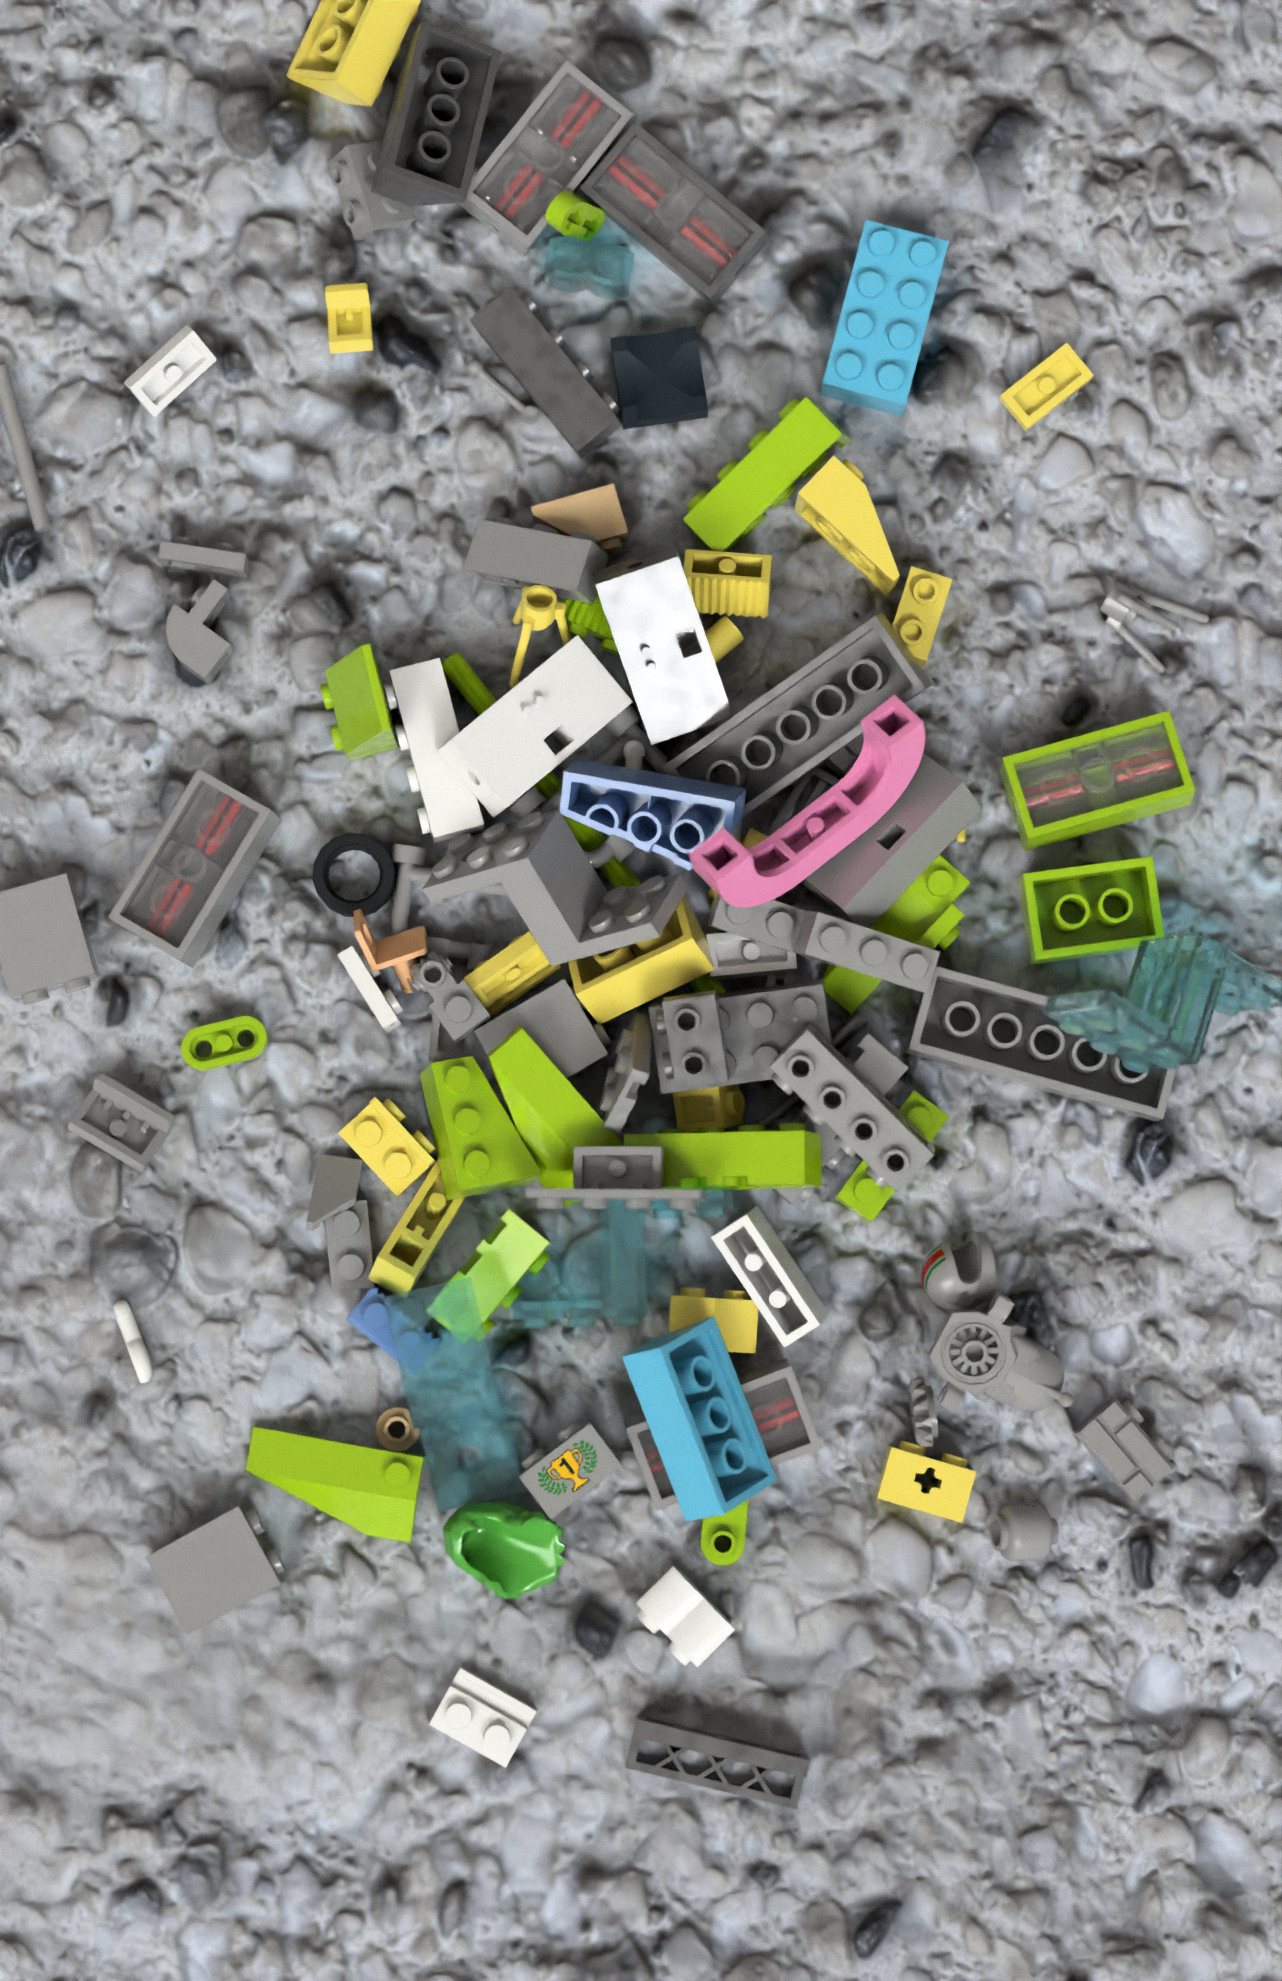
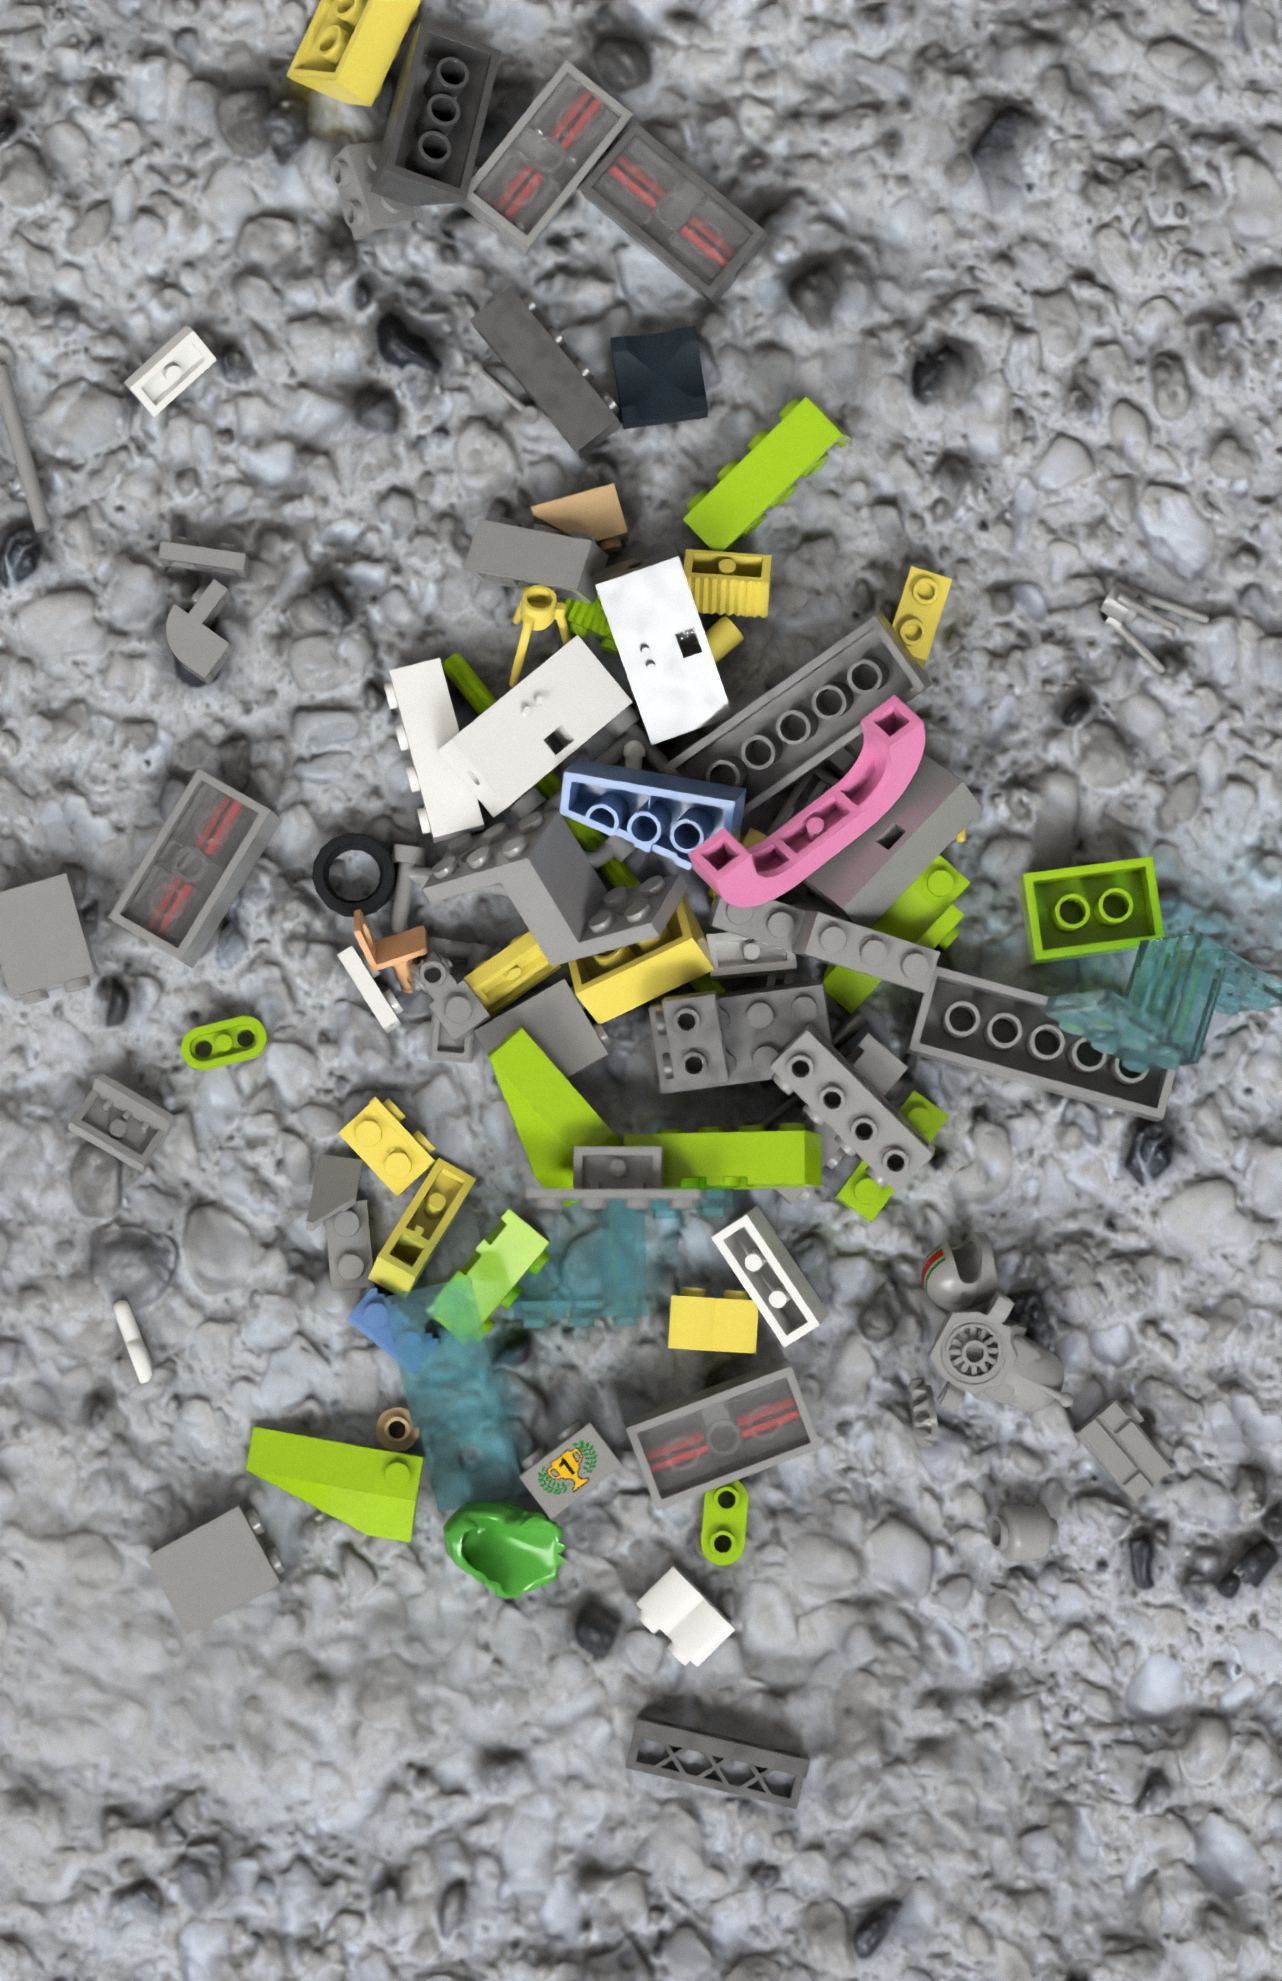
lime slope [320,644,398,760] -> none
light yellow bracket [325,283,373,354] -> none
lime wedge [419,1056,543,1200] -> none
white plate [429,1667,537,1768] -> none
clear light blue brick [544,236,634,299] -> none
lime beam [545,190,605,243] -> none
light grey wing [599,1003,652,1133] -> none
medium azure slope [622,1316,777,1521] -> none
light yellow bracket [673,1084,745,1132] -> none
light yellow slope [794,455,900,597] -> none
medium azure brick [820,220,949,417] -> none
light yellow brick [875,1440,976,1523] -> none
light yellow plate [999,343,1094,432] -> none
brick [1000,711,1196,852] -> none

